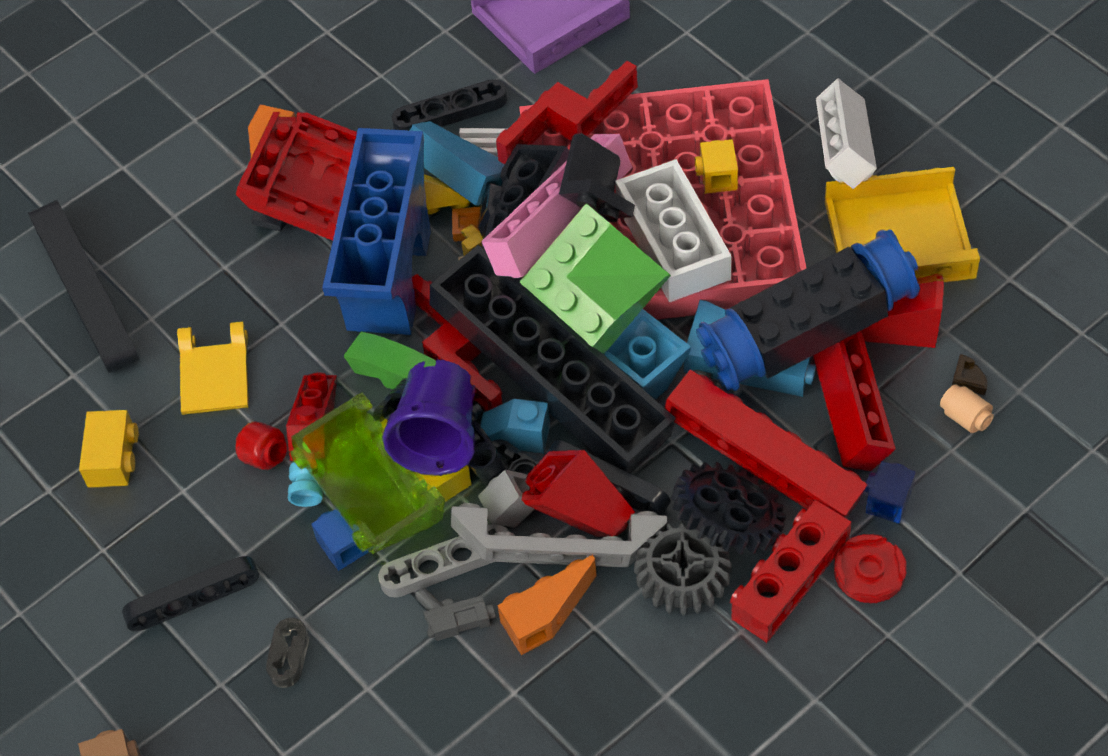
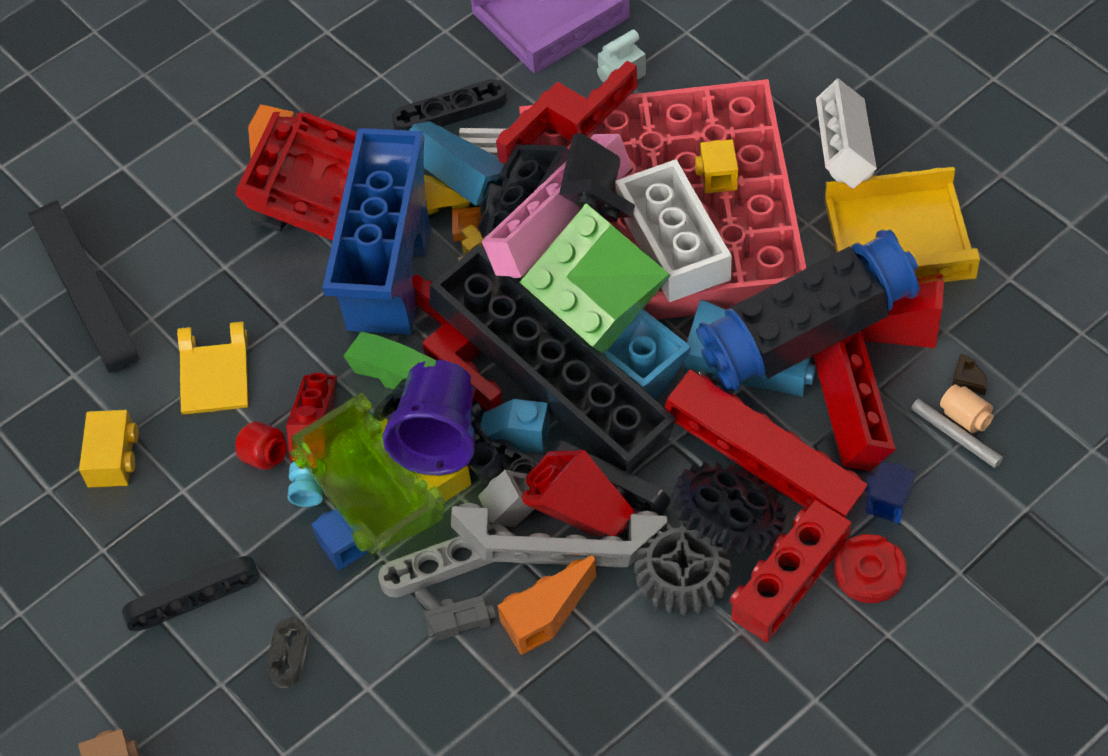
none -> light aqua brick [597,29,646,83]
none -> light grey piece [911,399,1003,468]

